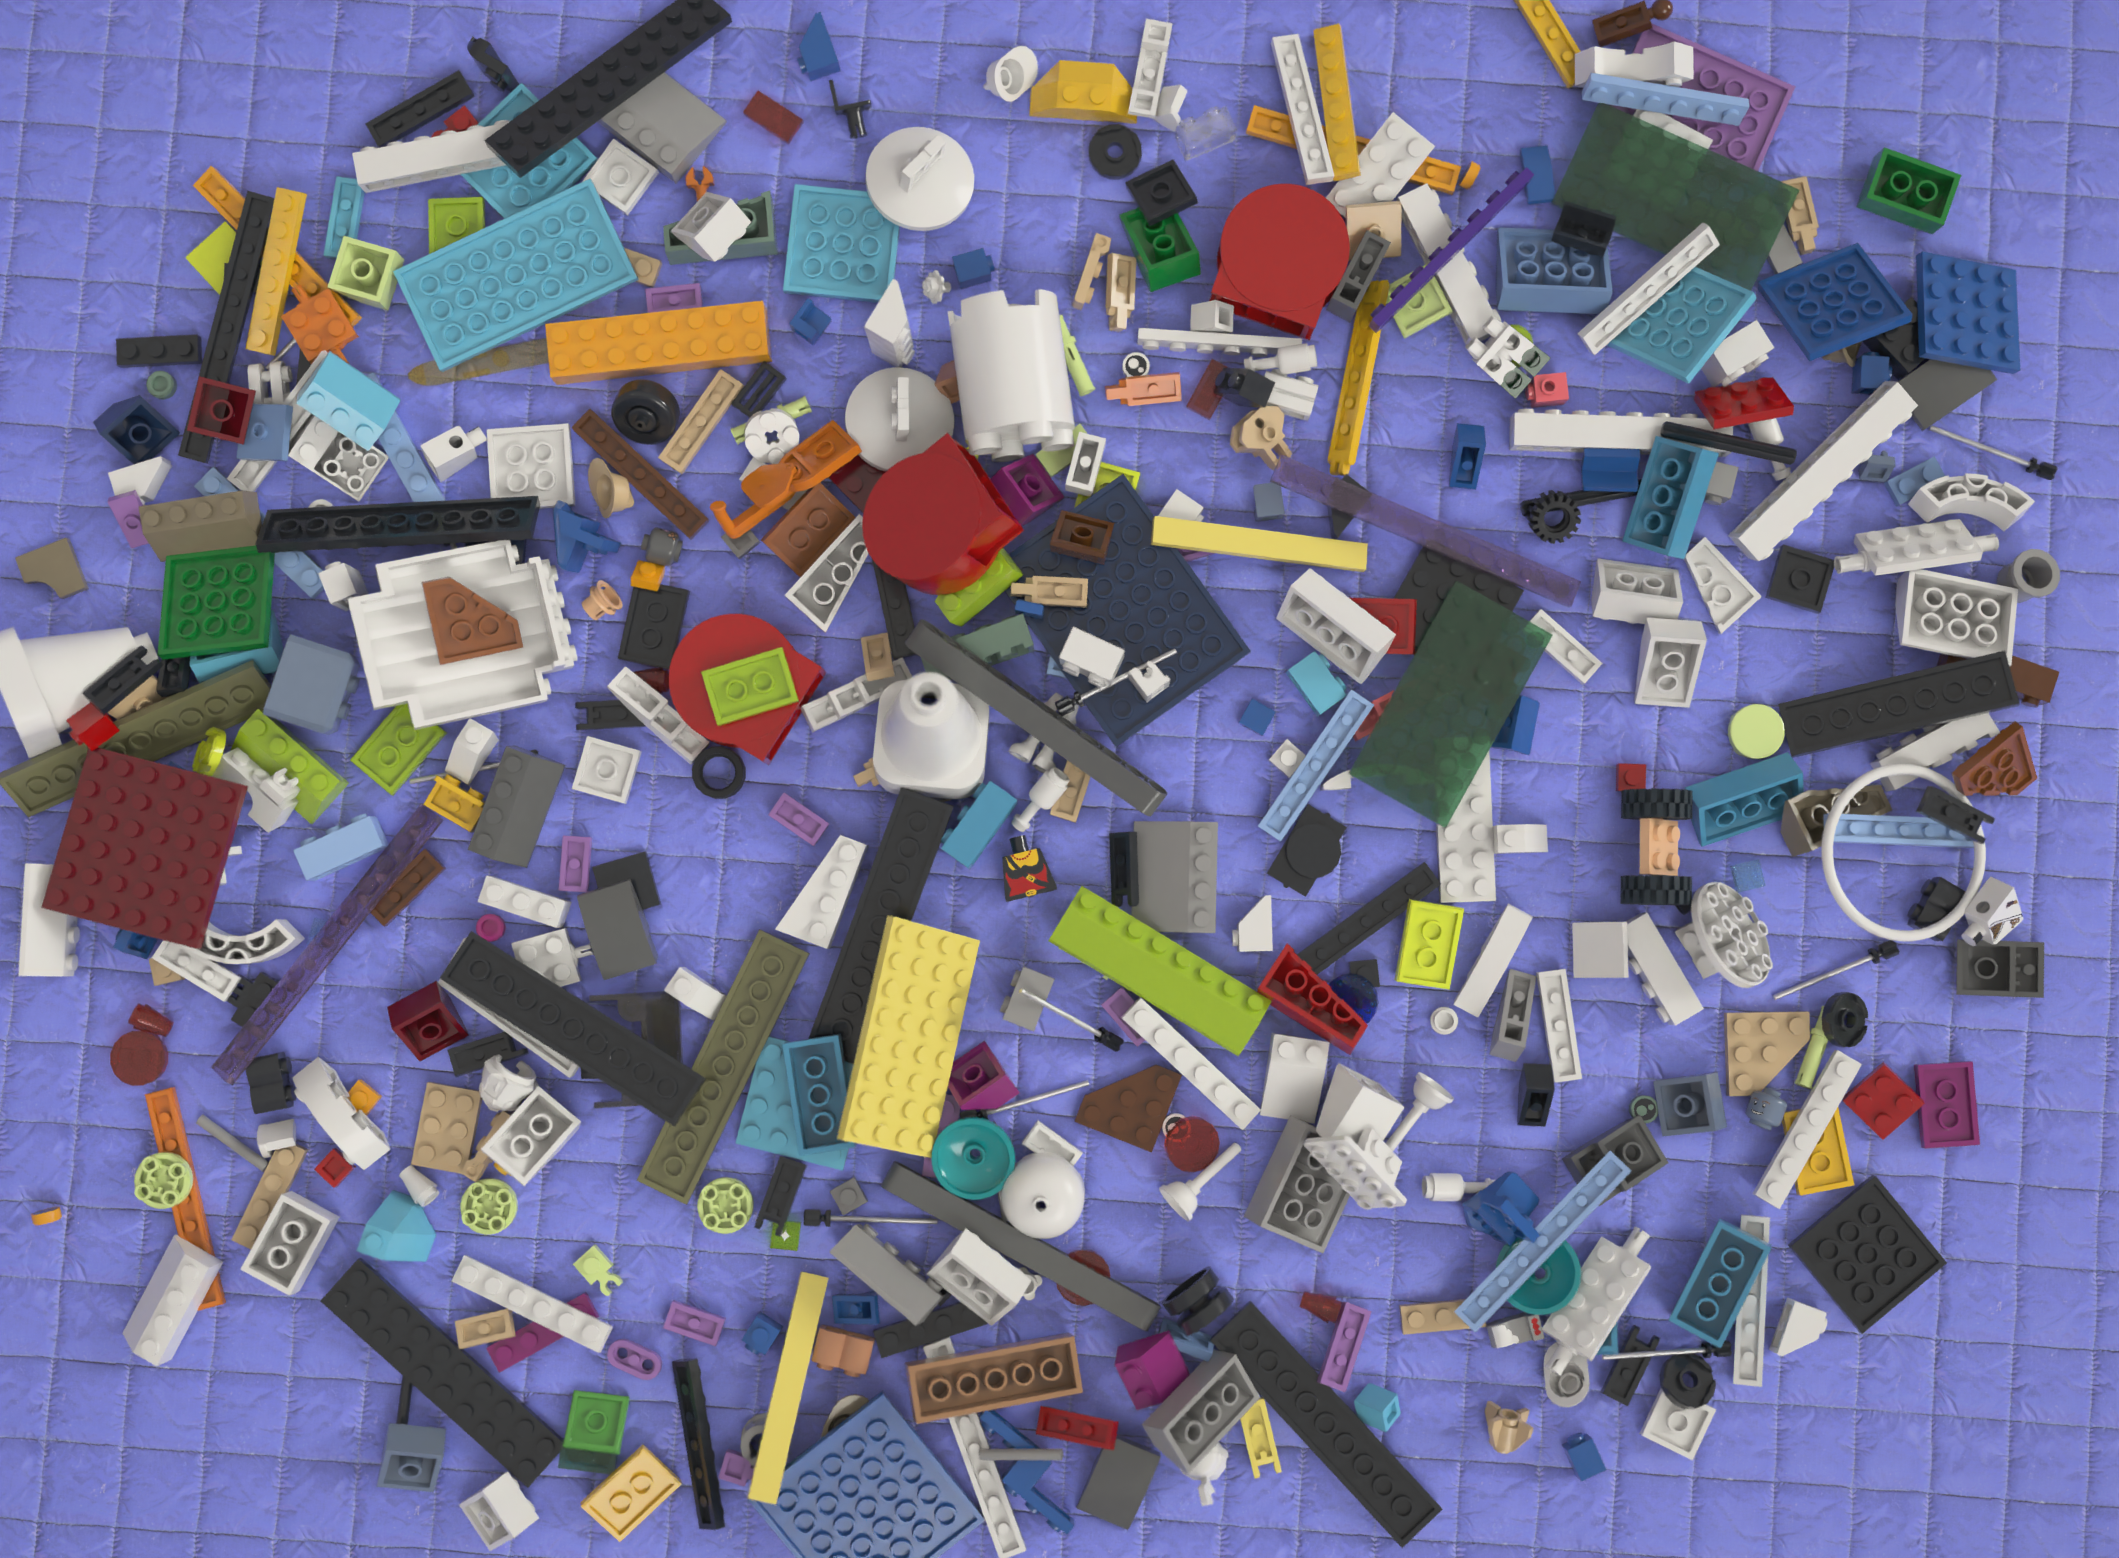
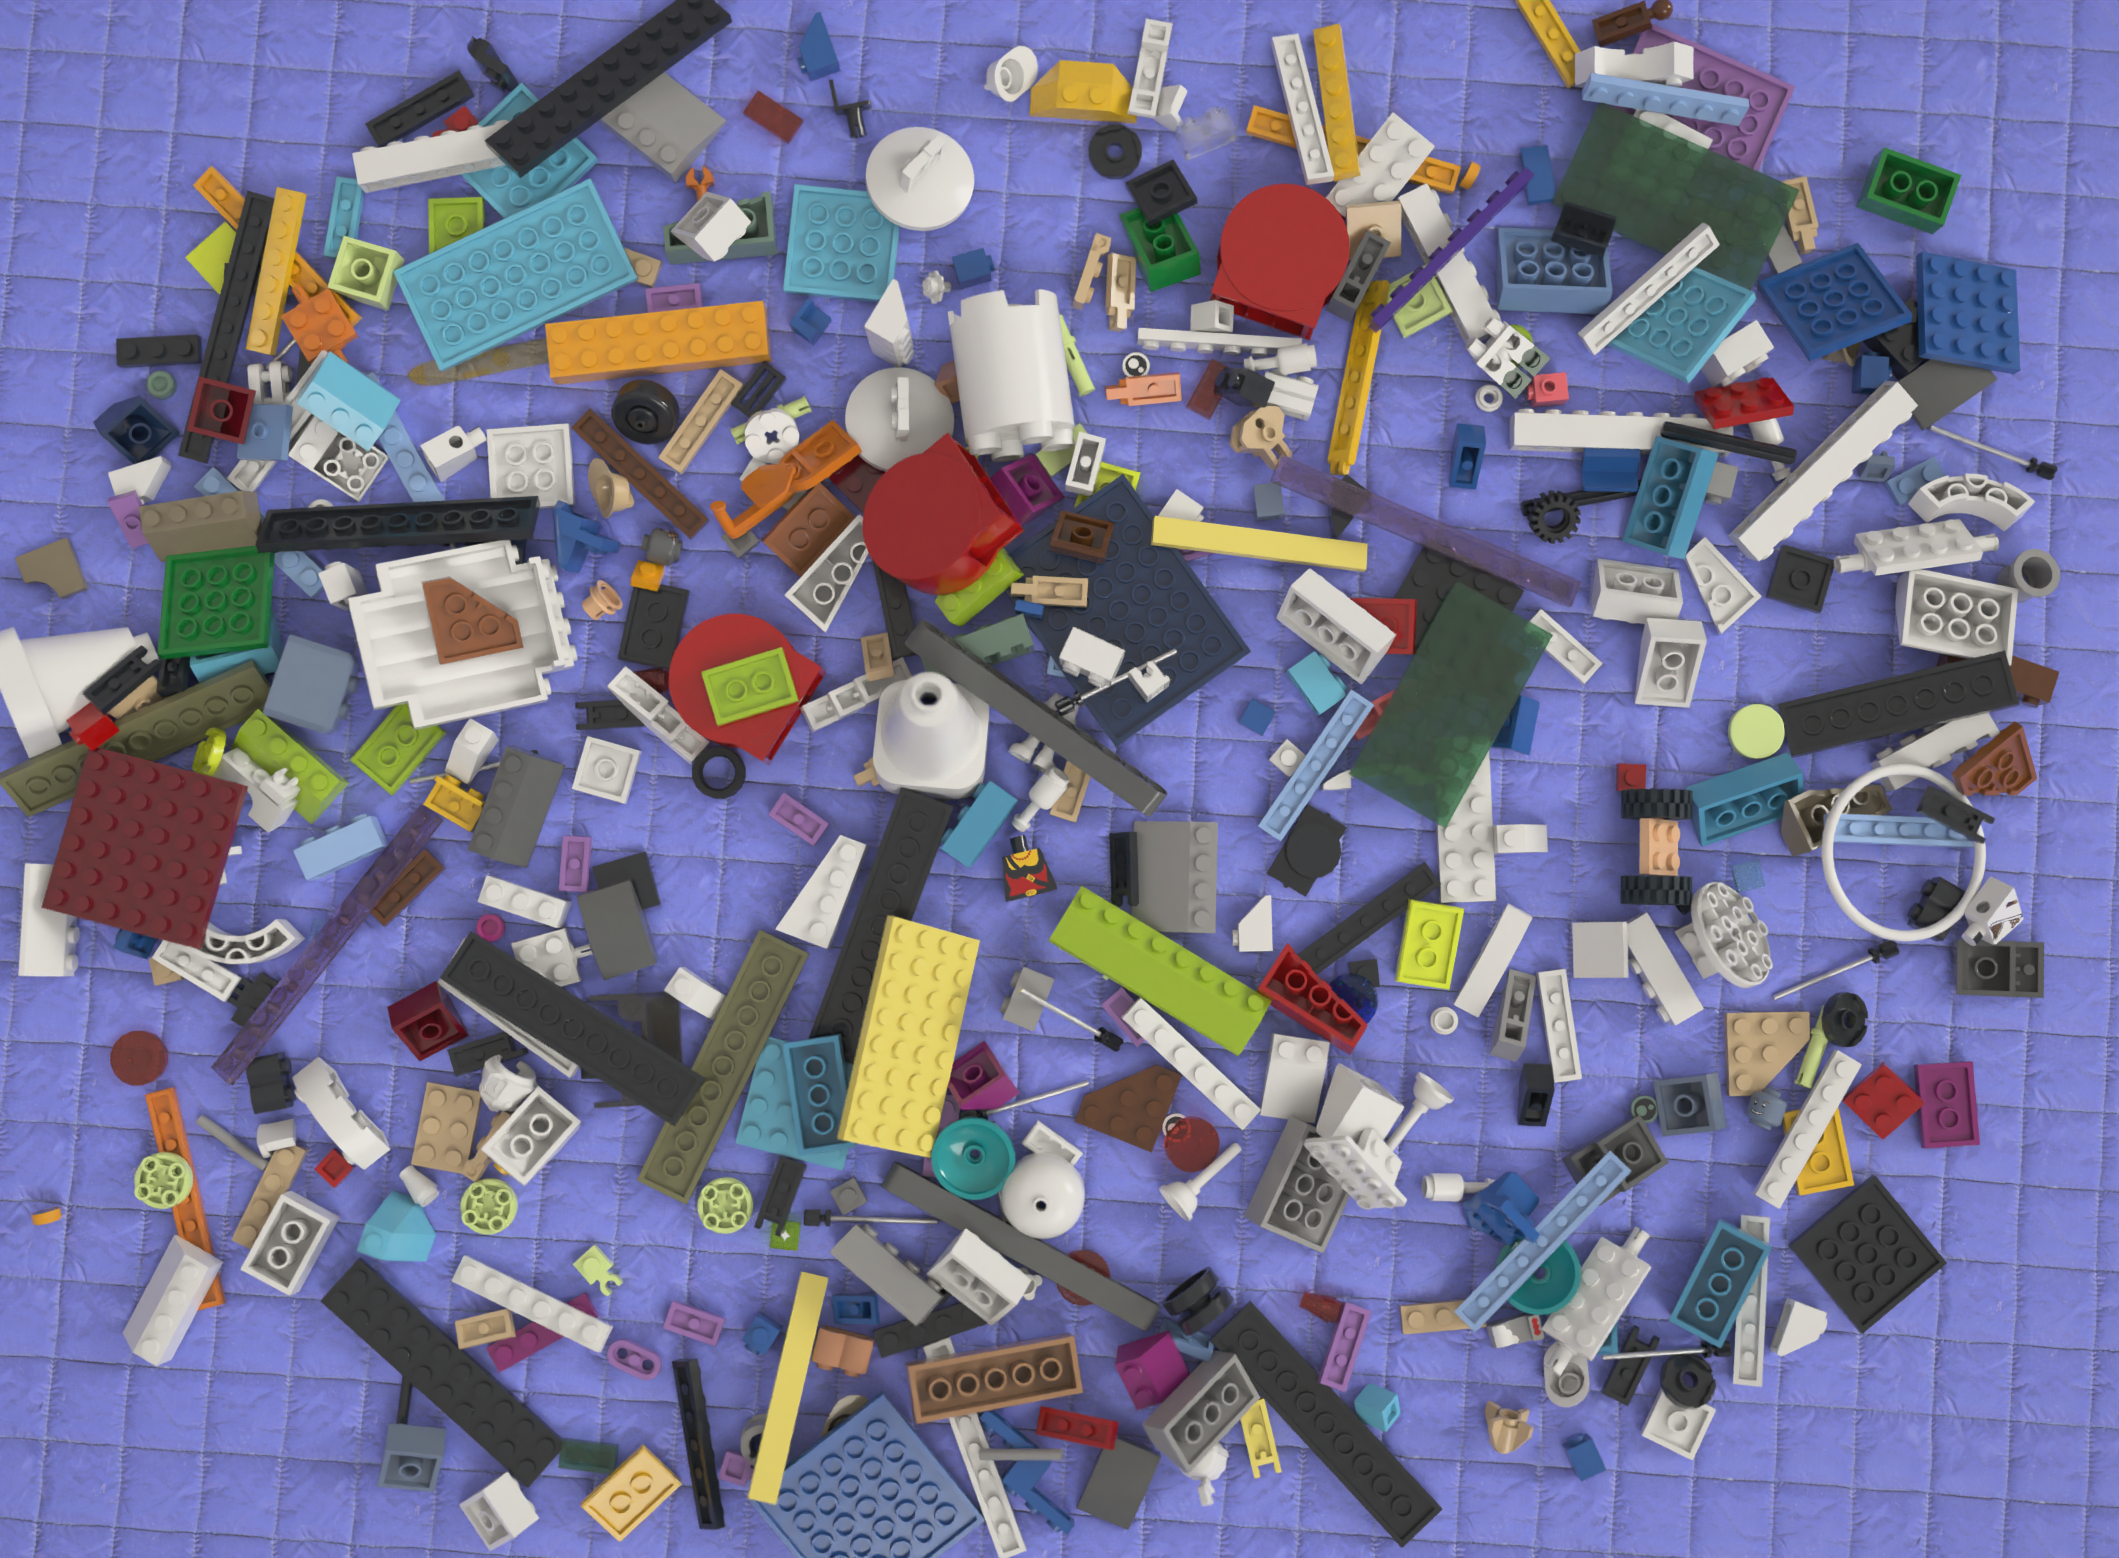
clear red cone [128,1003,174,1037] -> none
light orange plate [347,1079,382,1116] -> none
bright green plate [563,1390,630,1455] -> none
white plate [582,139,659,216] -> none
none -> white plate [1475,384,1503,412]

